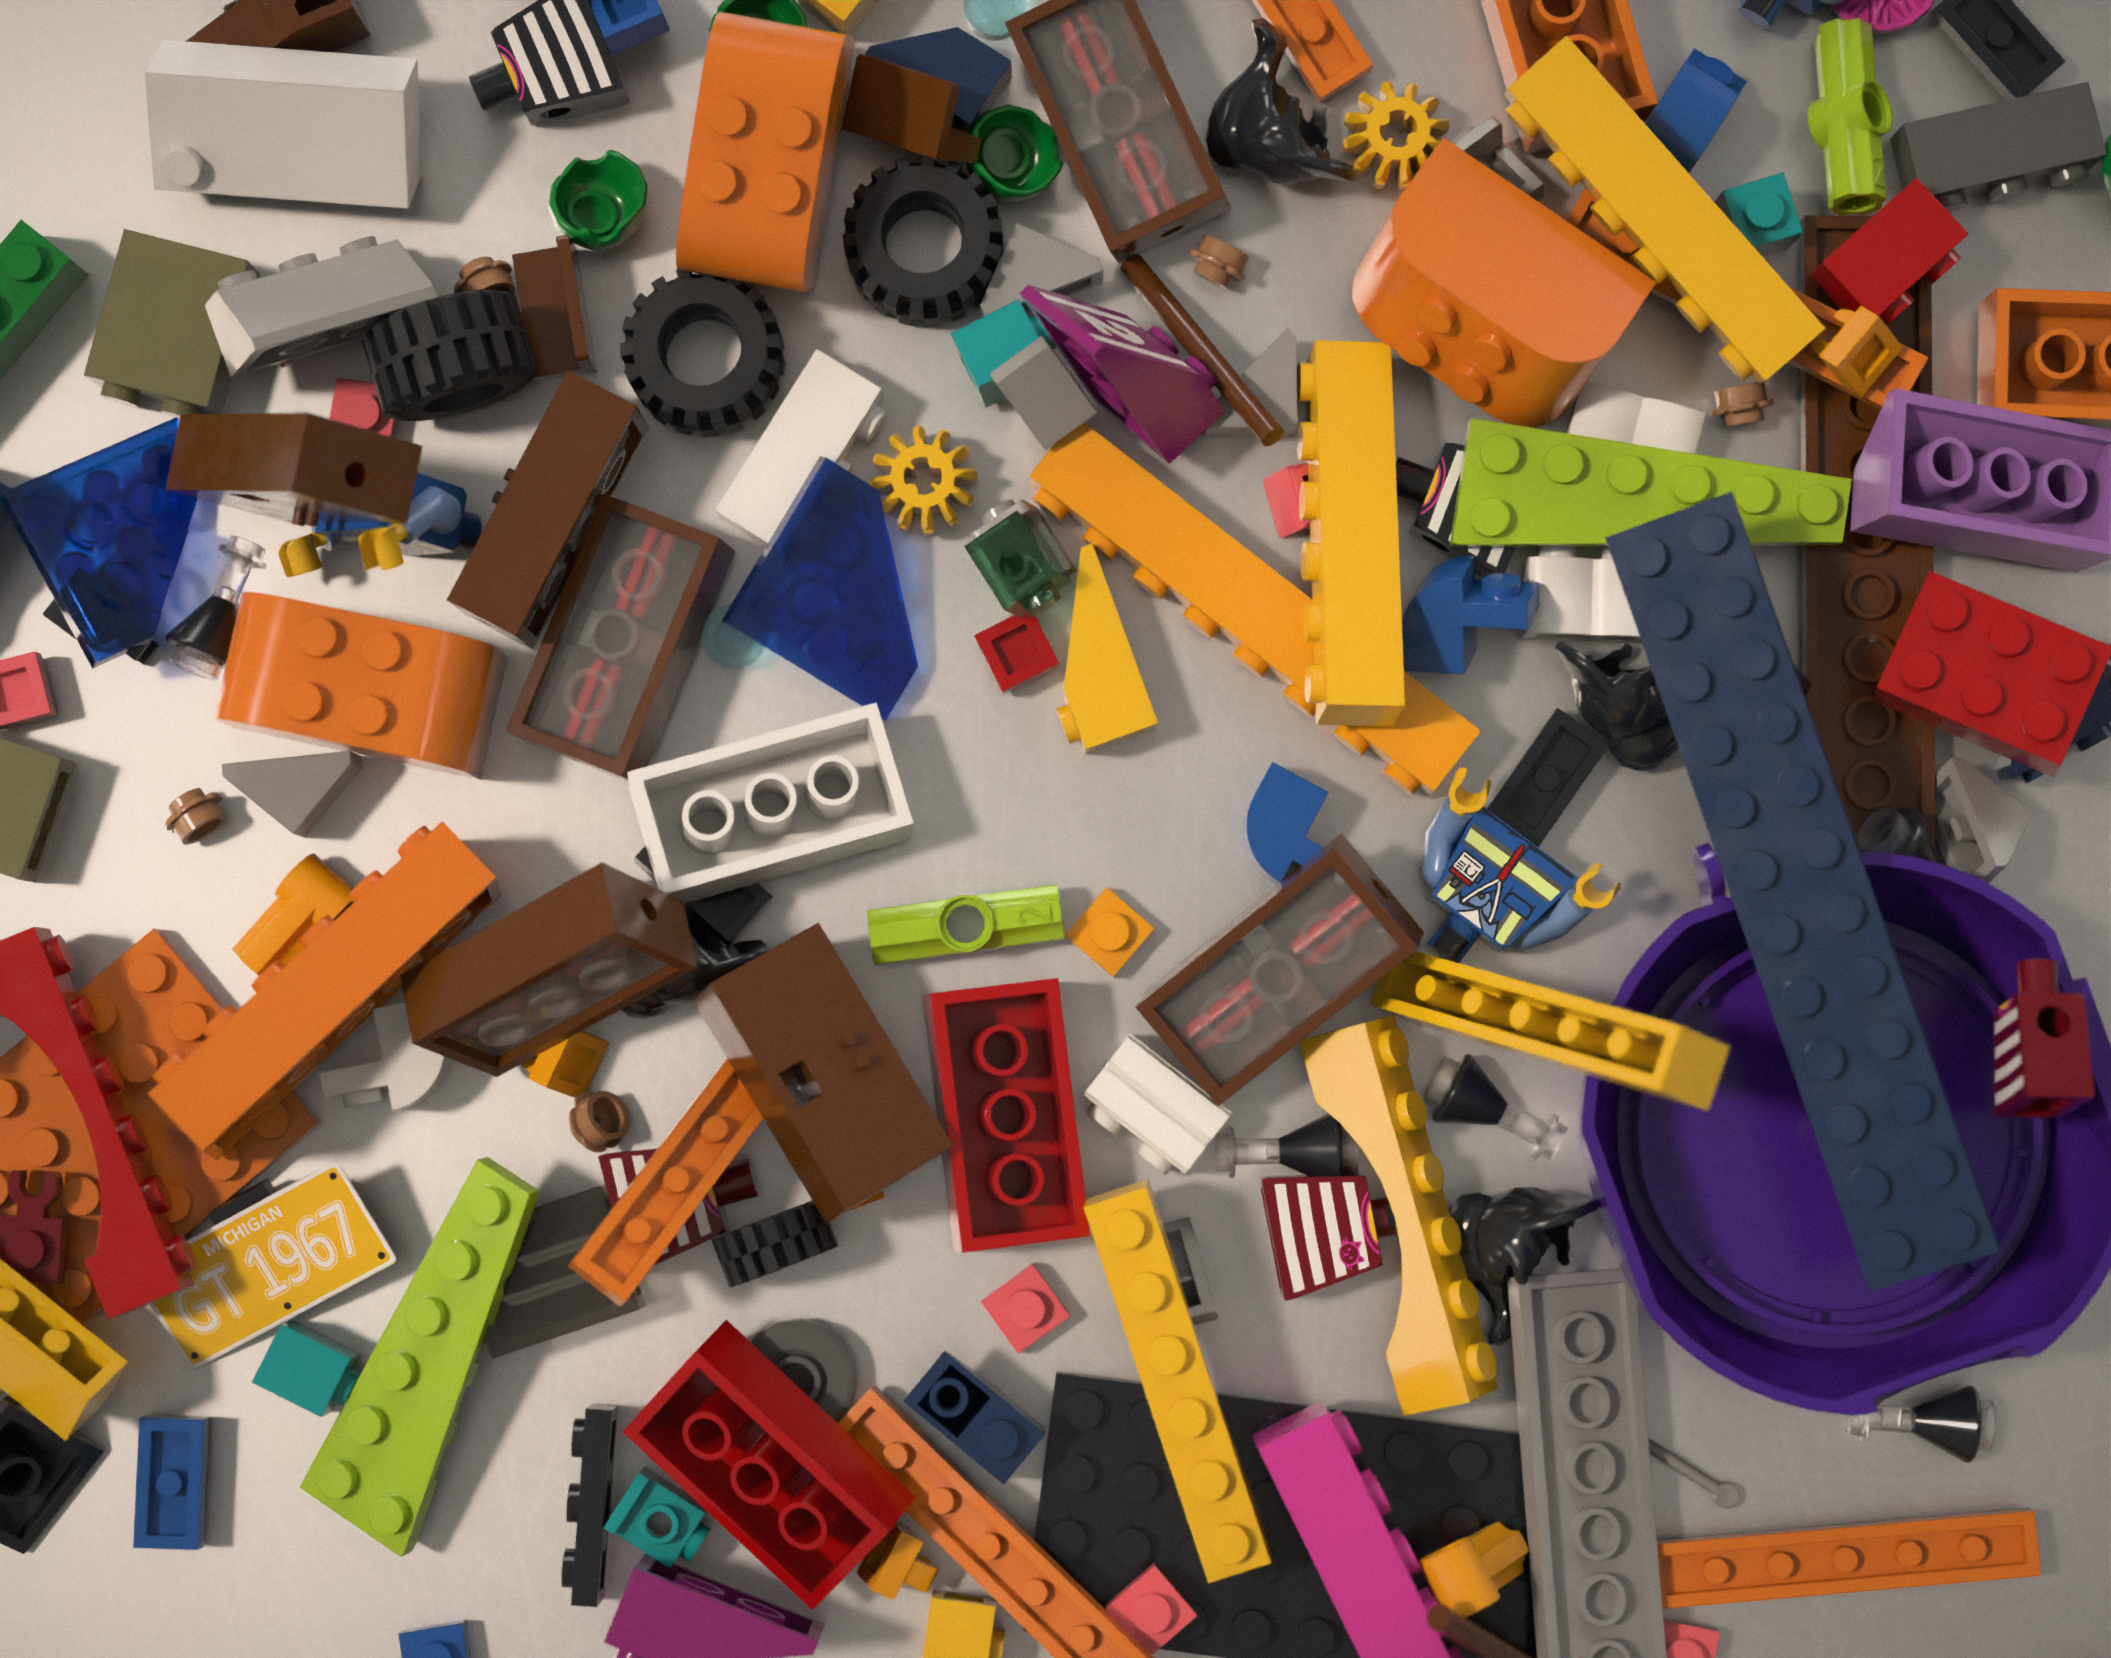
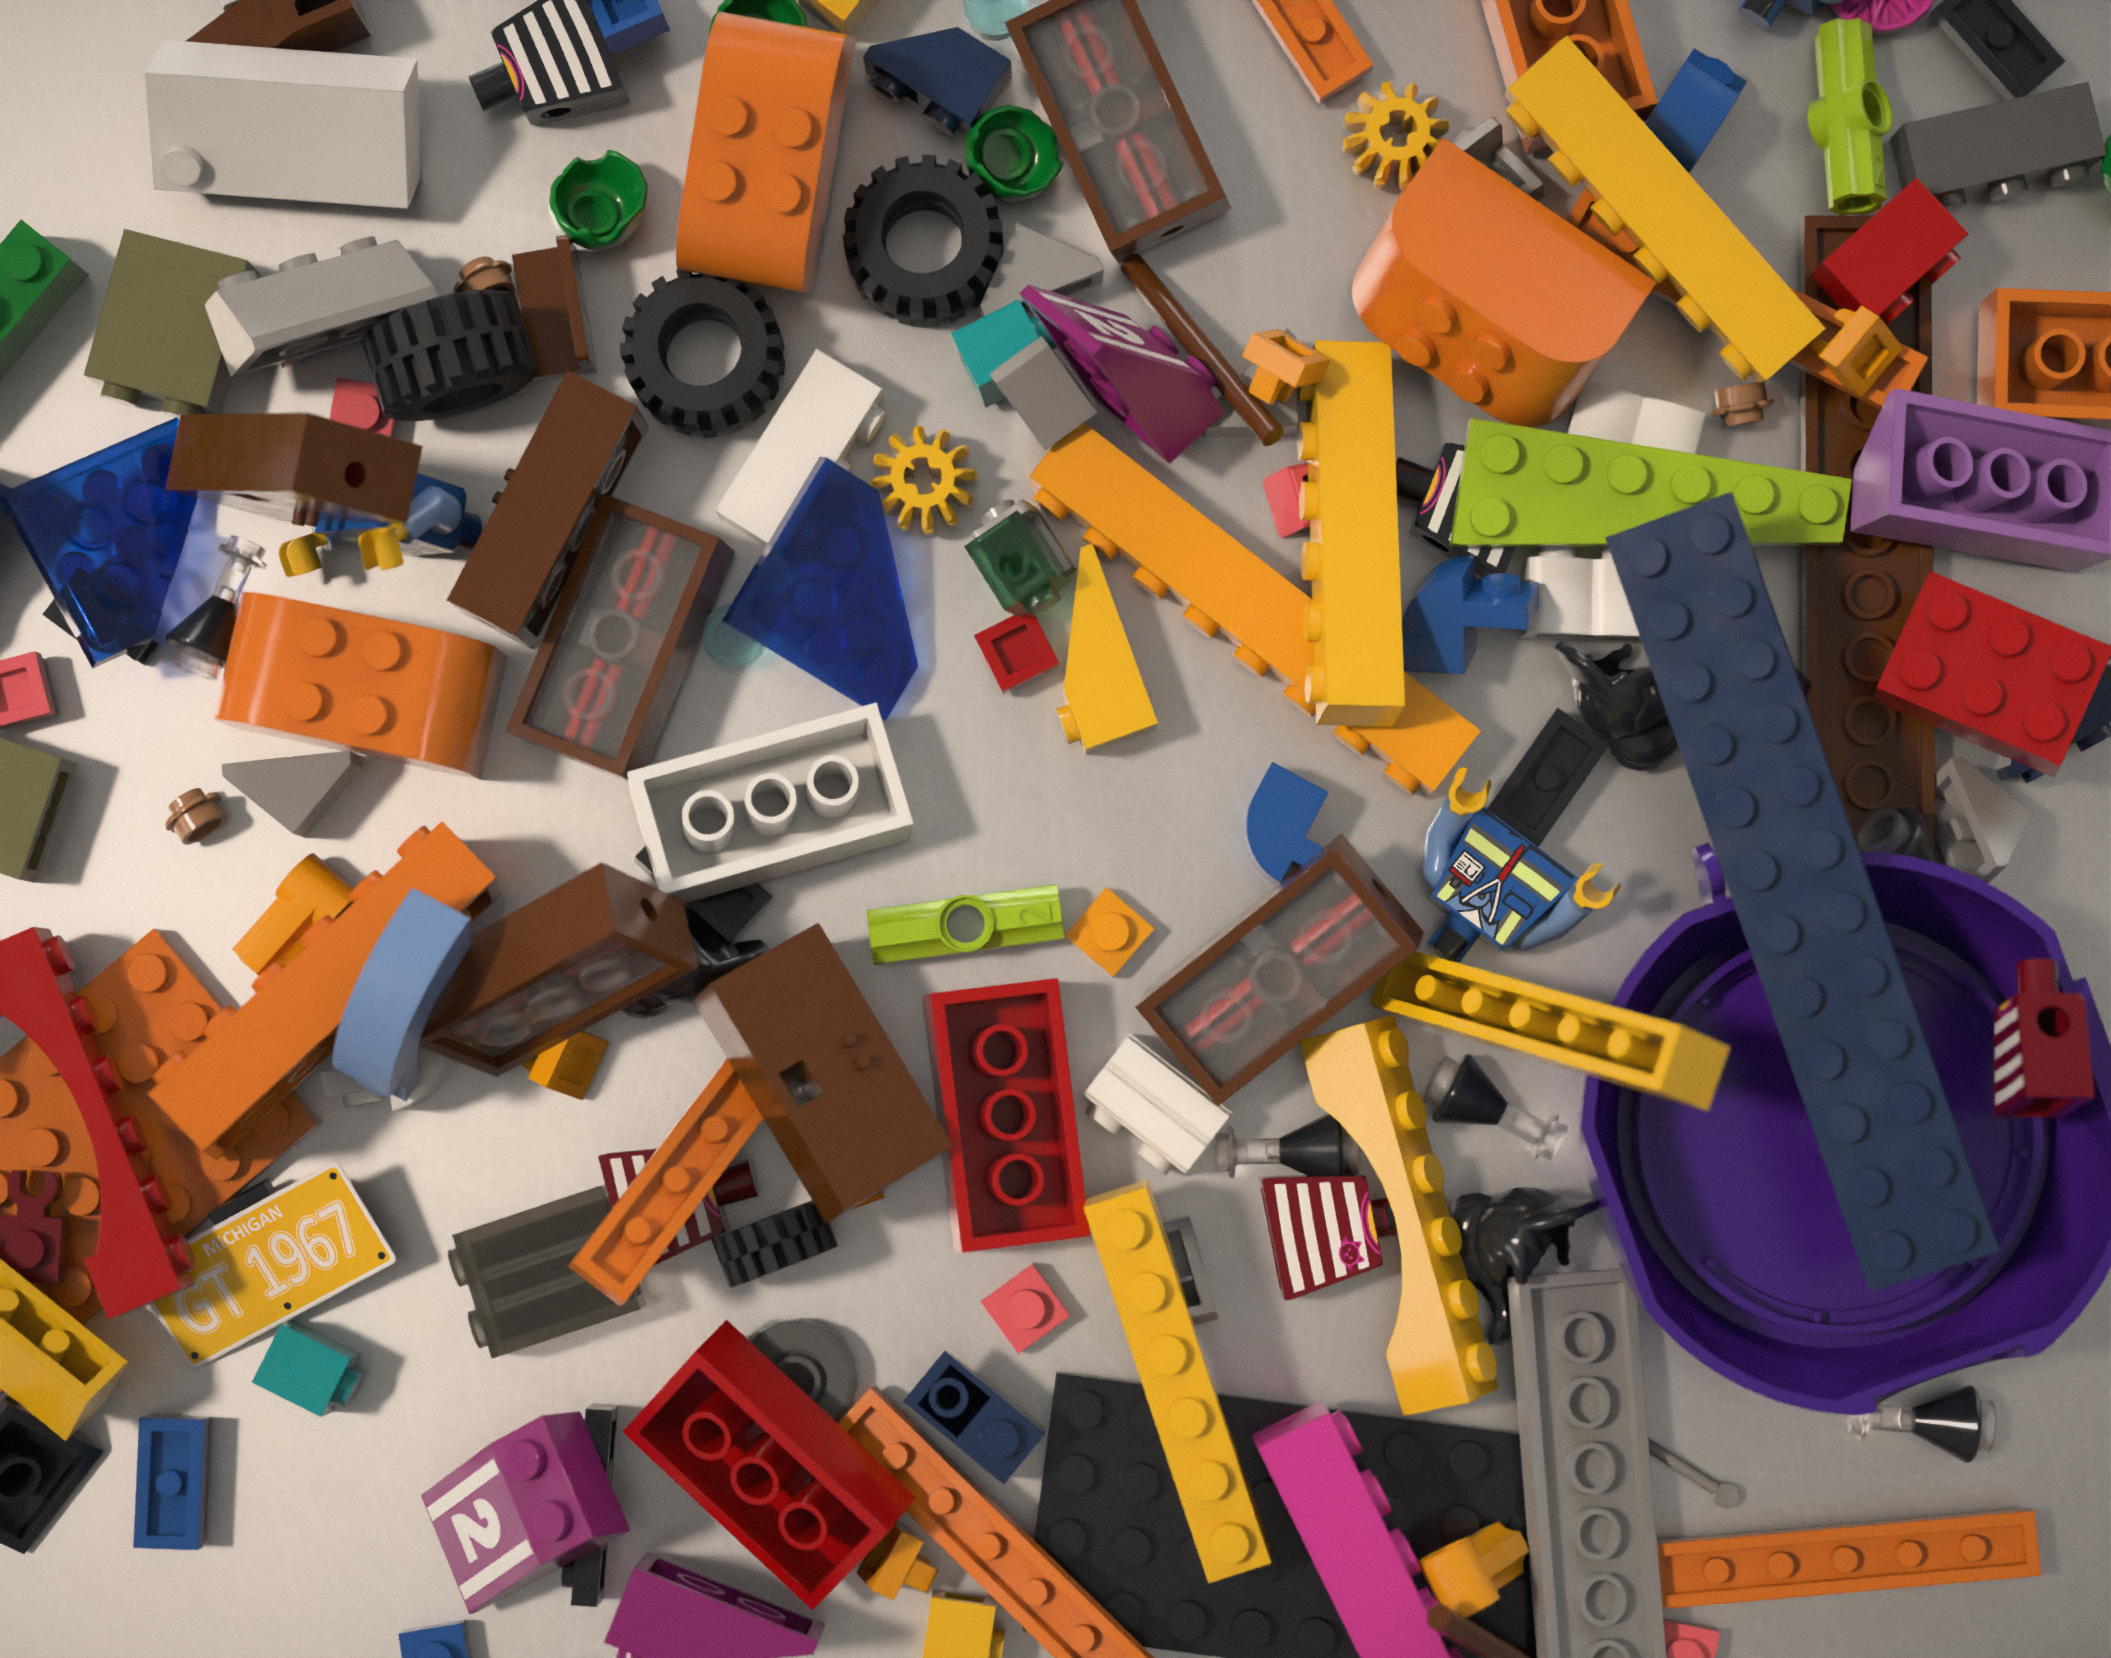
lime wing [299,1157,540,1557] -> none
medium nougat plate [568,1091,629,1153] -> none
teal brick [603,1467,711,1568] -> none
reddish brown panel [841,54,982,163] -> none
coral plate [1105,1563,1197,1655] -> none
medium nougat plate [1189,234,1249,289] -> none
black piece [1205,18,1358,184] -> none
teal brick [1714,172,1803,256] -> none
none -> medium blue arch [332,887,471,1102]
none -> magenta slope [421,1411,631,1614]
none -> light orange tile [1242,329,1331,405]

